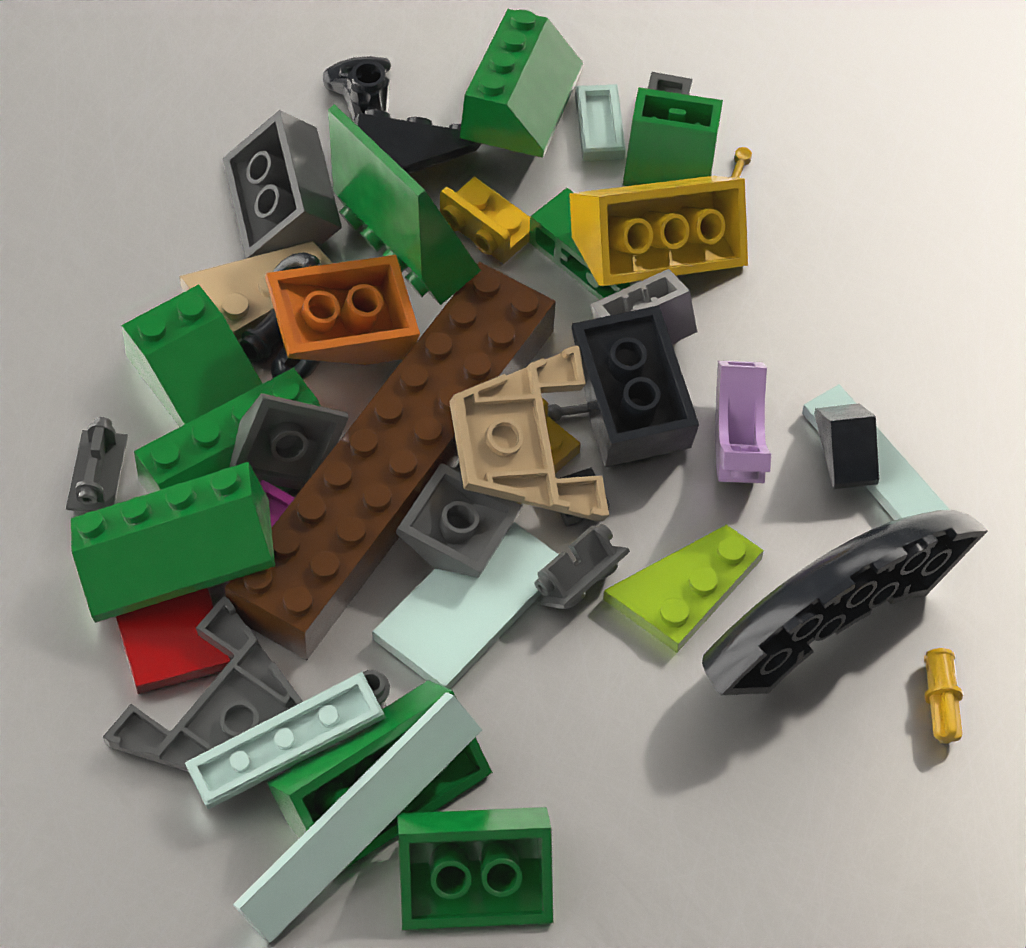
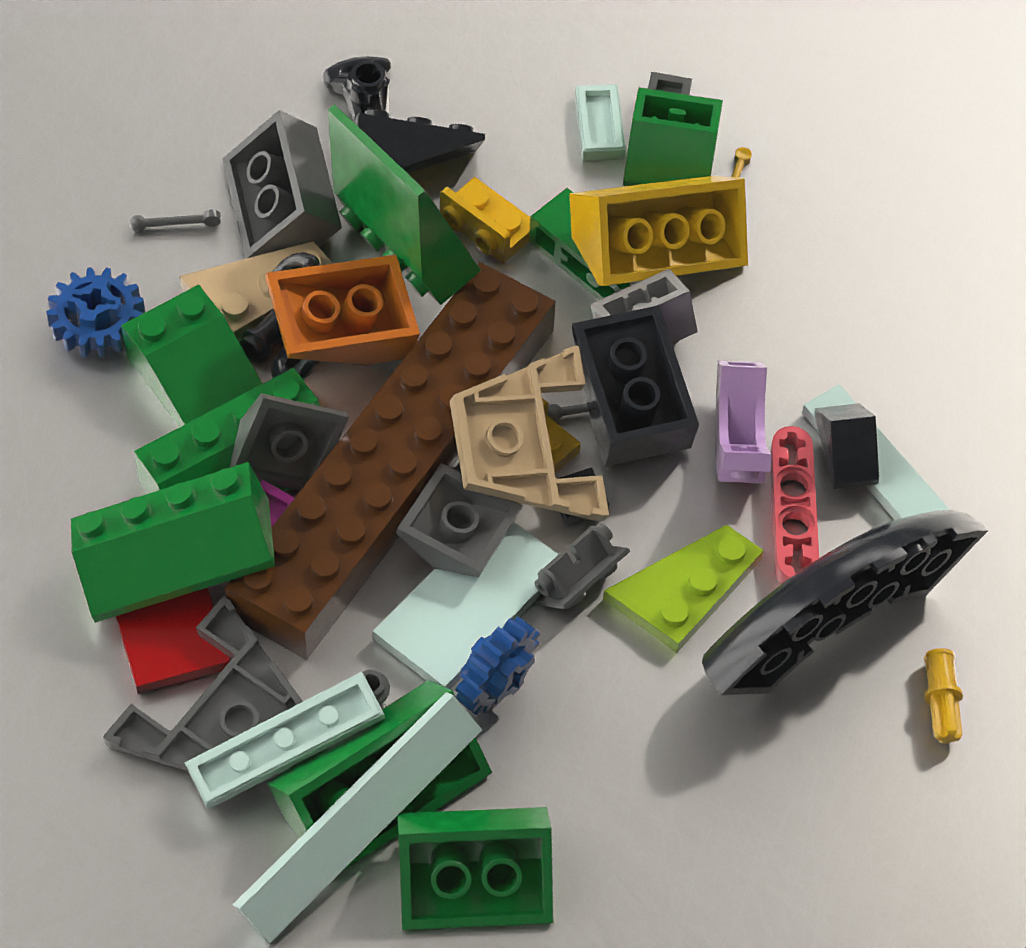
dark grey hinge [66,417,128,512] -> none
green slope [460,9,583,158] -> none
none -> blue gear [46,267,145,358]
none -> dark grey hinge [129,209,221,232]
none -> blue gear [455,616,540,716]
none -> coral beam [770,426,819,584]

